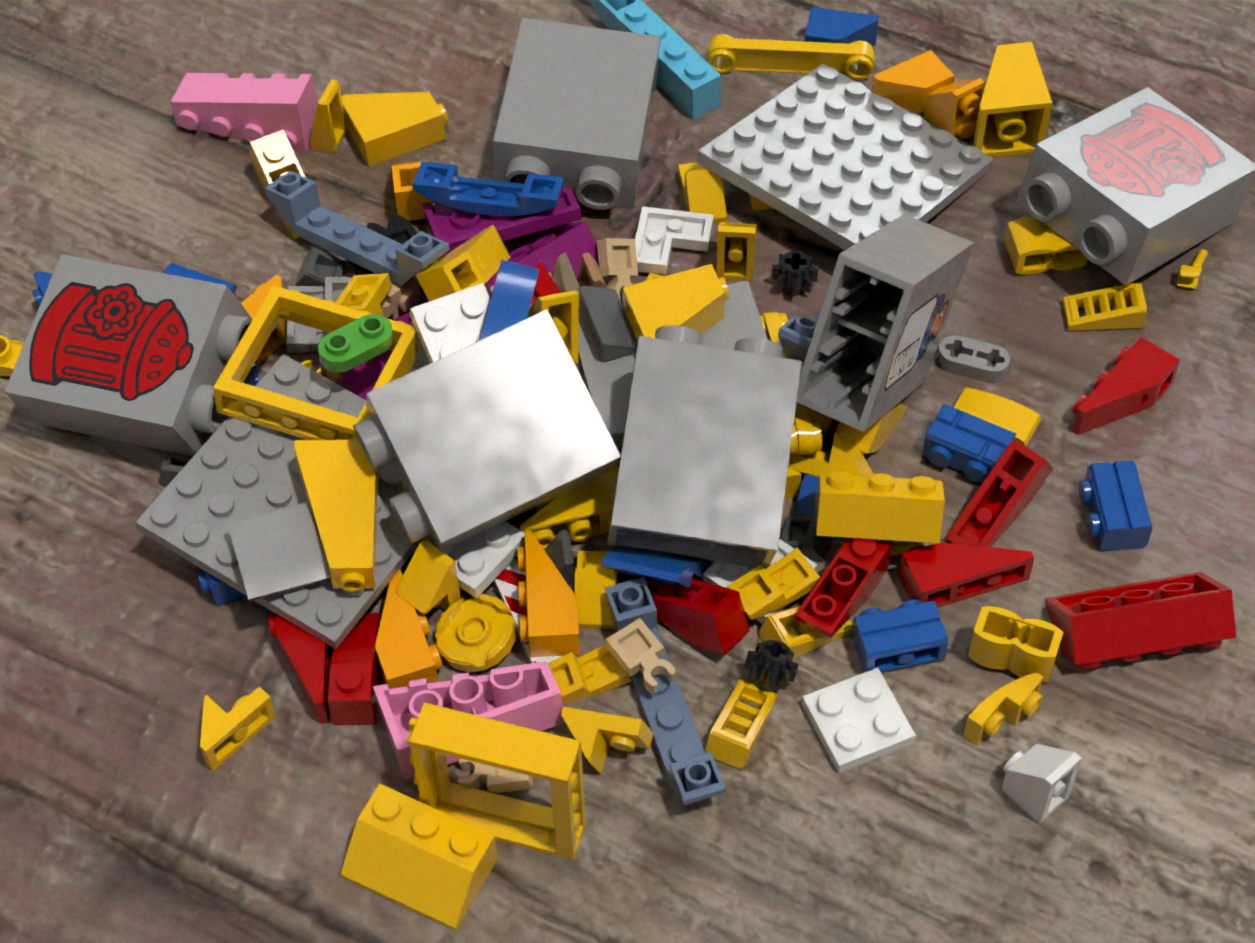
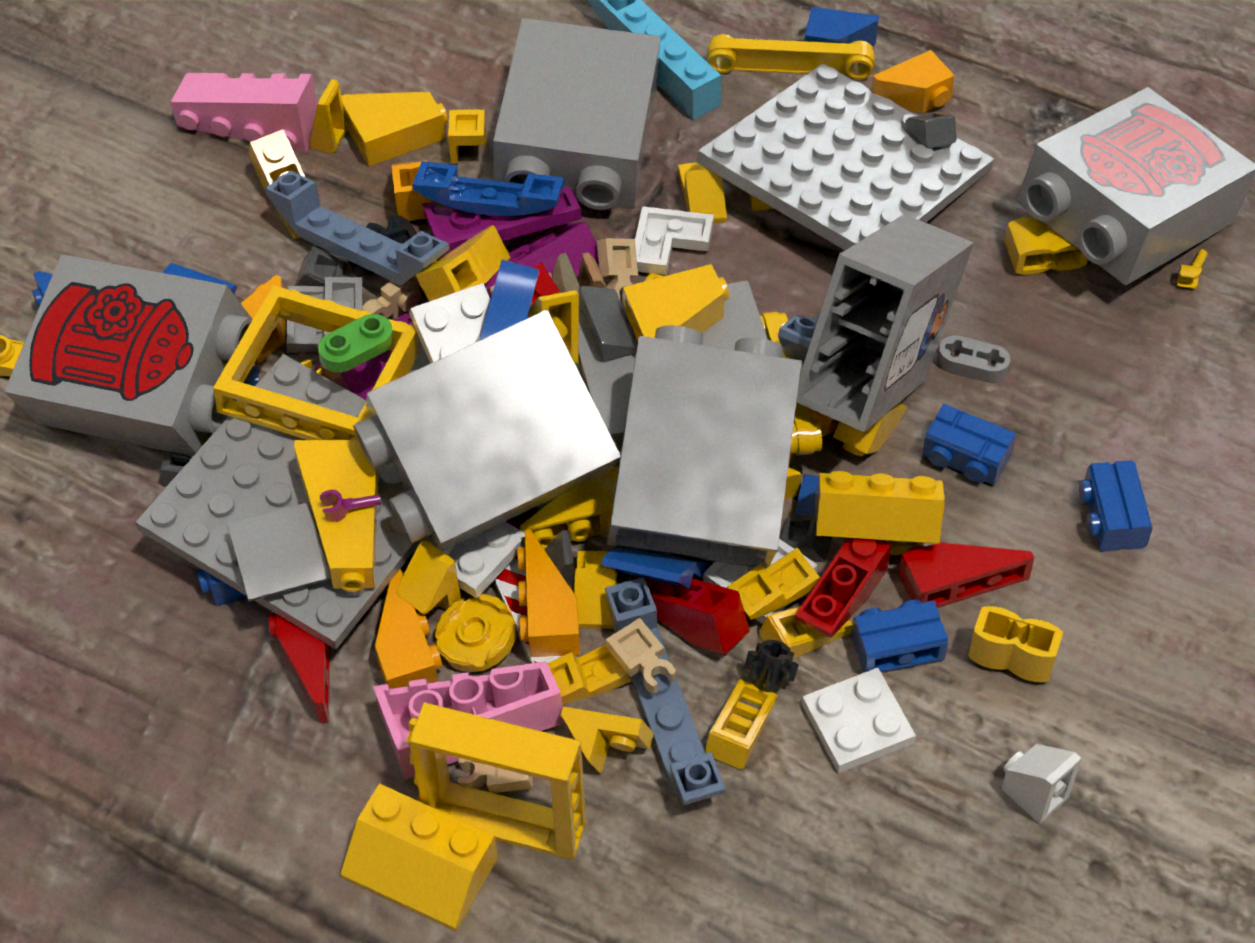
yellow slope [200,686,277,771] -> none
red slope [328,613,382,726] -> none
yellow slope [335,273,392,316] -> none
yellow slope [717,222,757,282] -> none
black gear [772,250,818,297] -> none
yellow slope [789,429,874,477] -> none
light orange slope [924,78,985,140] -> none
red slope [945,439,1053,547] -> none
yellow slope [954,387,1041,446] -> none
yellow slope [963,672,1043,746] -> none
yellow slope [973,42,1052,158] -> none
red slope [1045,572,1236,668] -> none
yellow slope [1062,283,1147,331] -> none
red slope [1072,337,1180,435] -> none
none -> magenta hand [320,490,381,522]
none -> yellow panel [448,109,487,164]
none -> dark grey slope [906,112,957,148]

